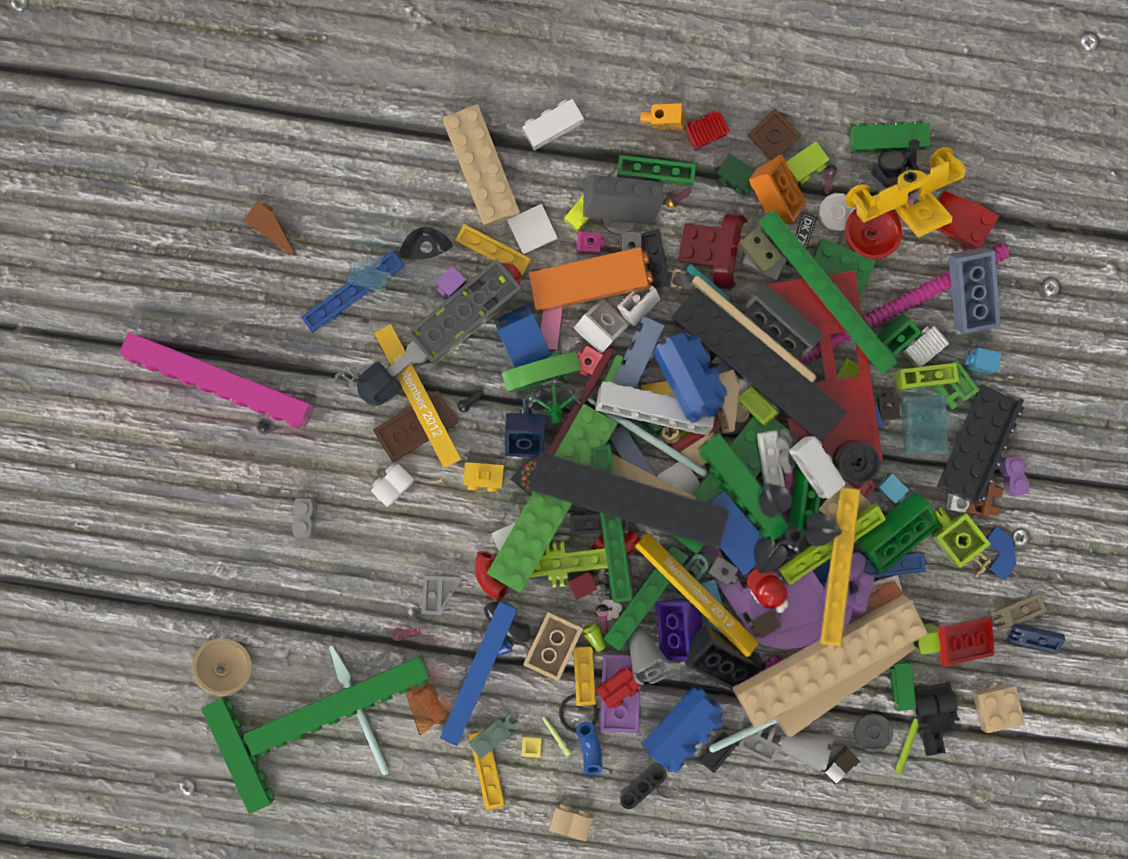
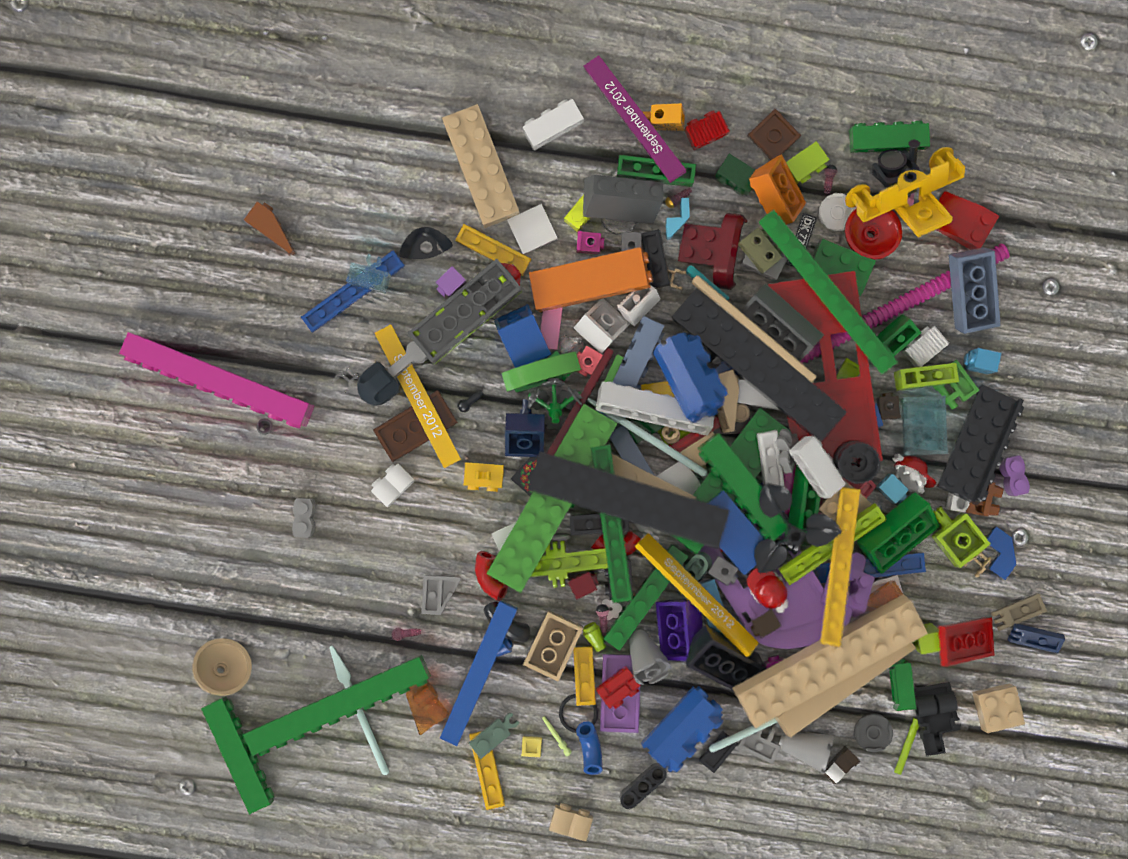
lime tile [738,386,779,427] -> none
none -> magenta tile [584,55,686,183]
none -> medium azure slope [665,198,690,240]
none -> hair [893,454,937,494]

